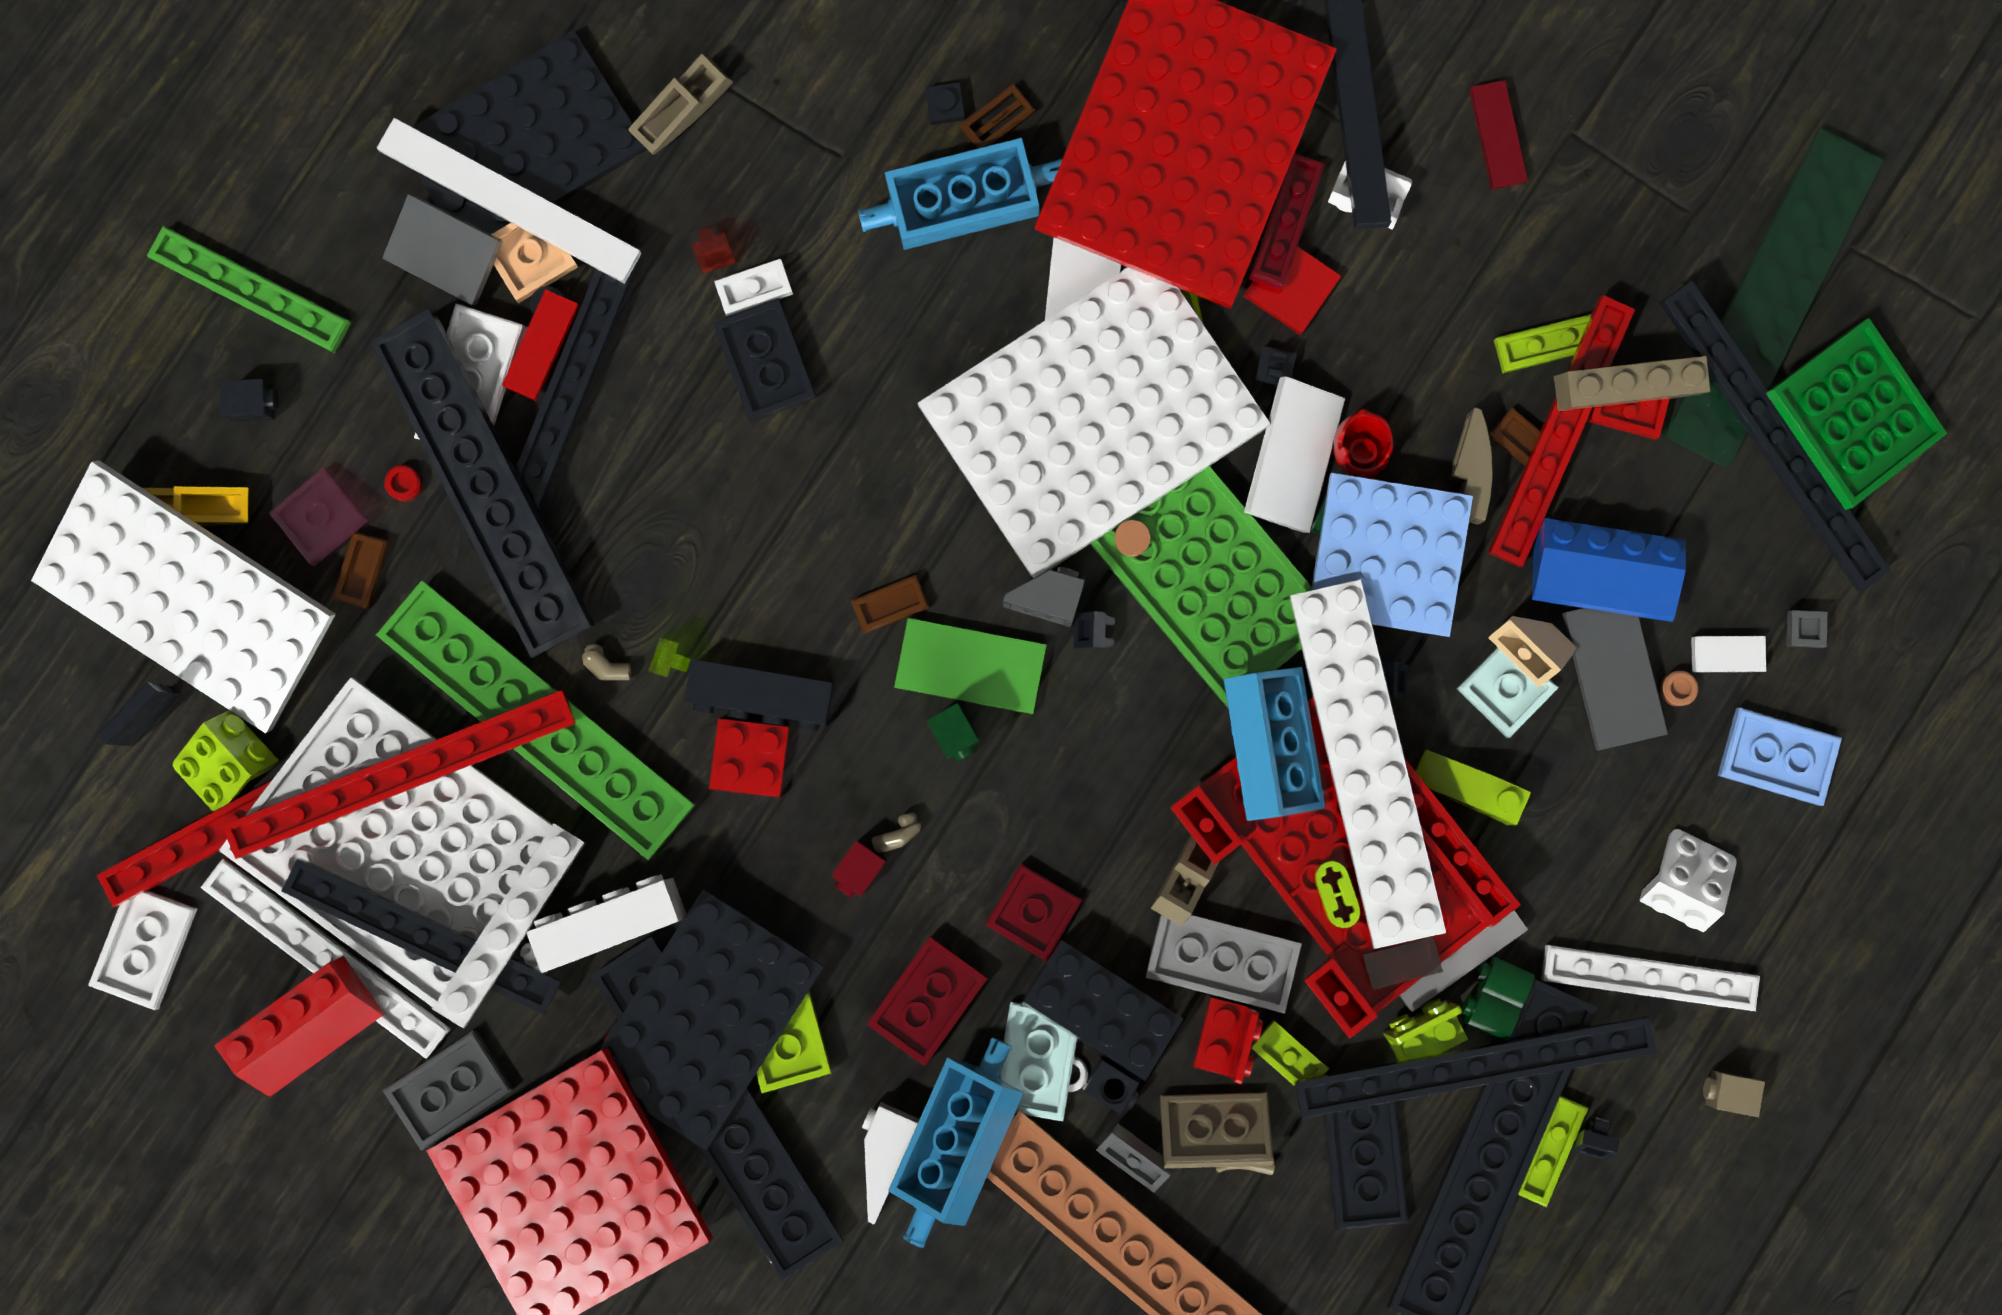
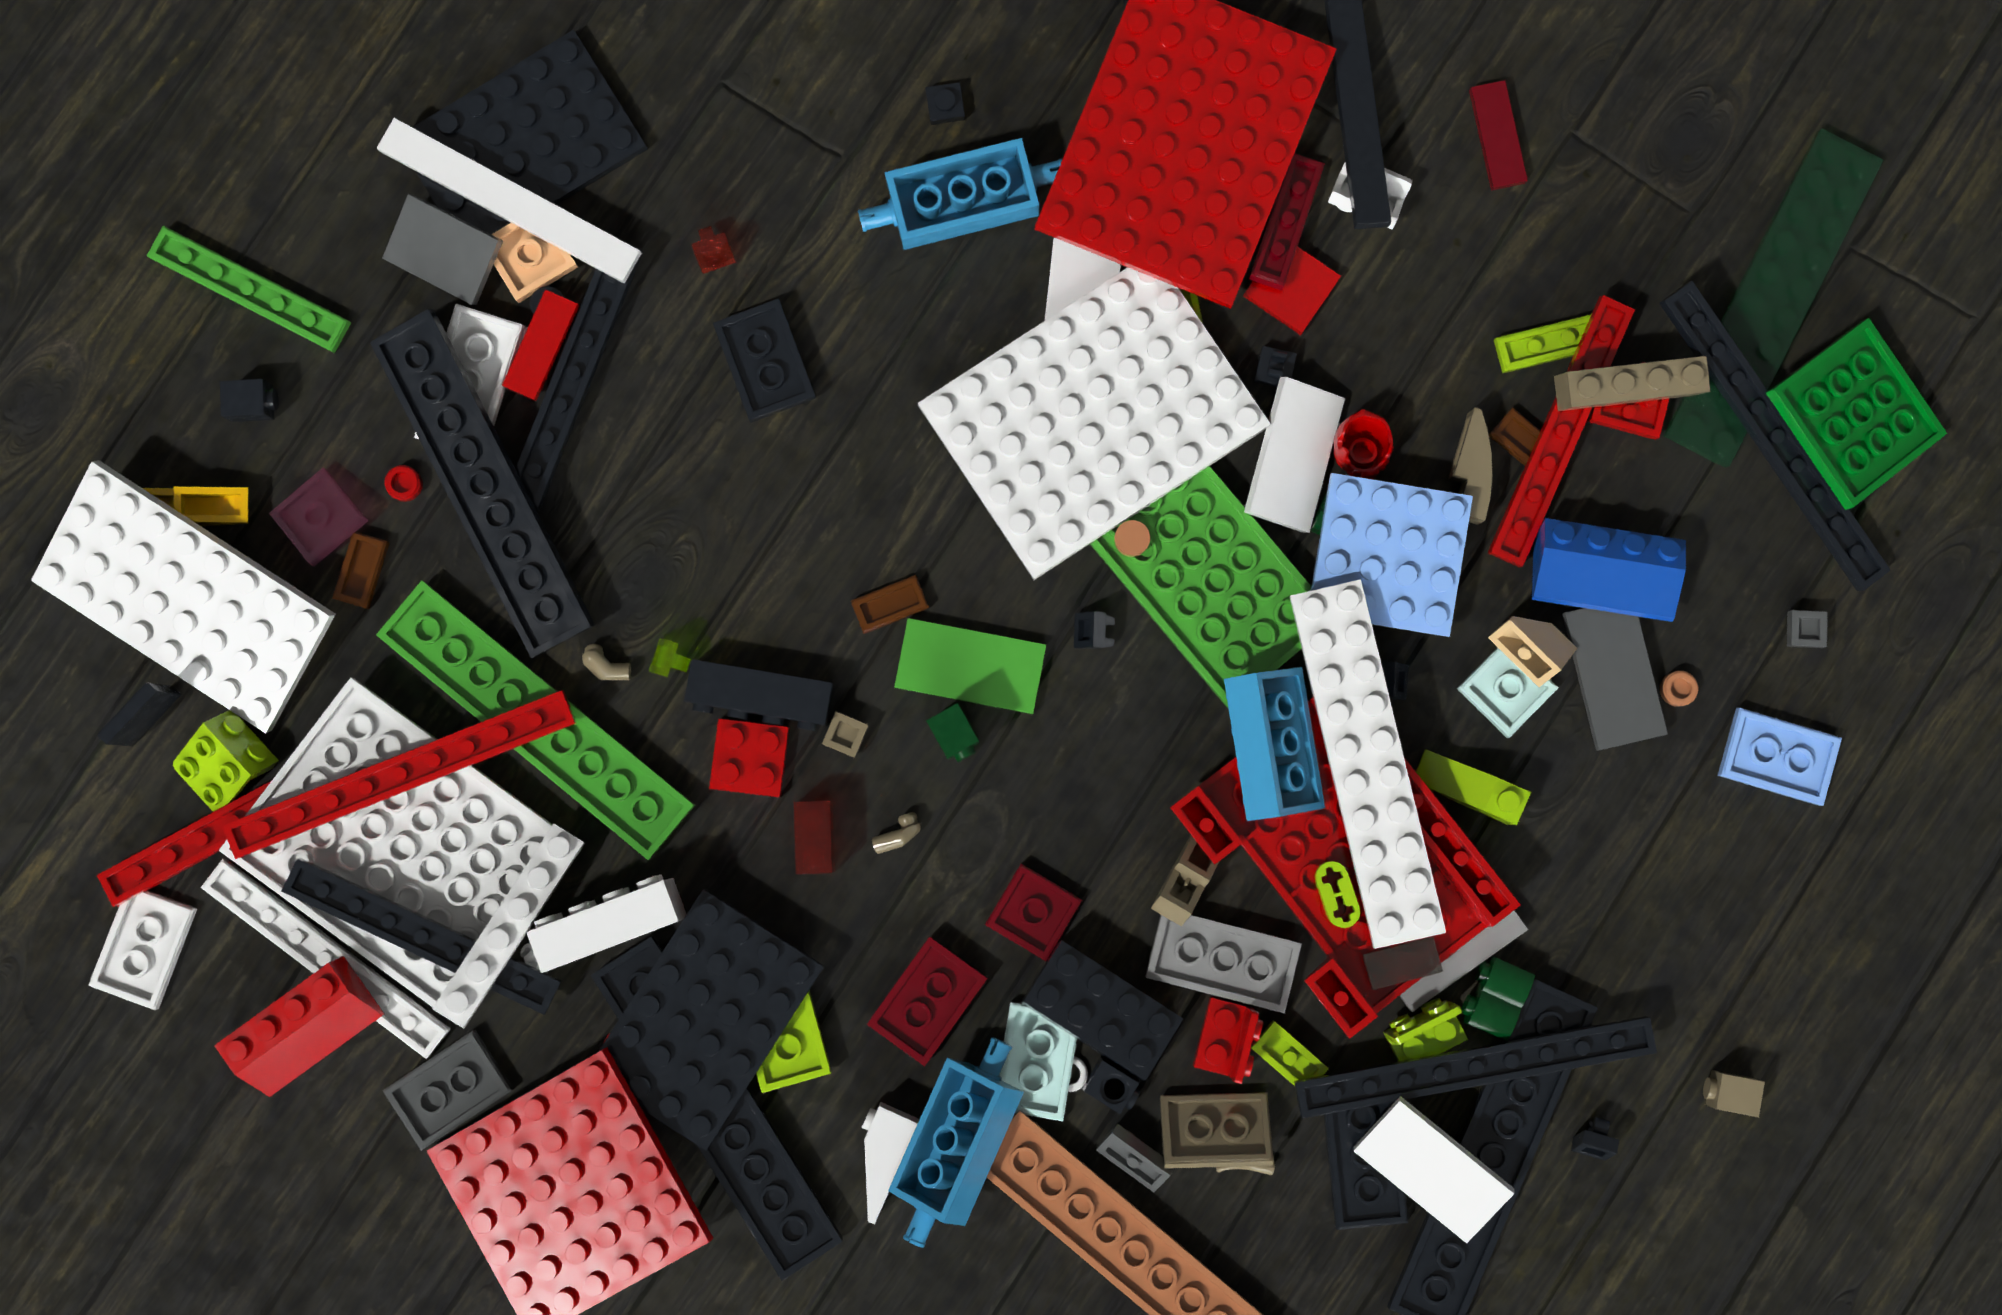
dark tan slope [628,54,733,155] -> none
white plate [714,259,793,317] -> none
dark red brick [832,840,887,898] -> none
reddish brown tile [959,83,1035,149] -> none
dark grey slope [1003,567,1085,627] -> none
lime tile [1518,1095,1588,1207] -> none
white tile [1541,945,1760,1011] -> none
white bracket [1640,829,1737,932] -> none
white tile [1691,636,1766,672] -> none
none -> clear red brick [794,801,835,874]
none -> dark tan plate [822,711,869,758]
none -> white tile [1354,1096,1514,1243]

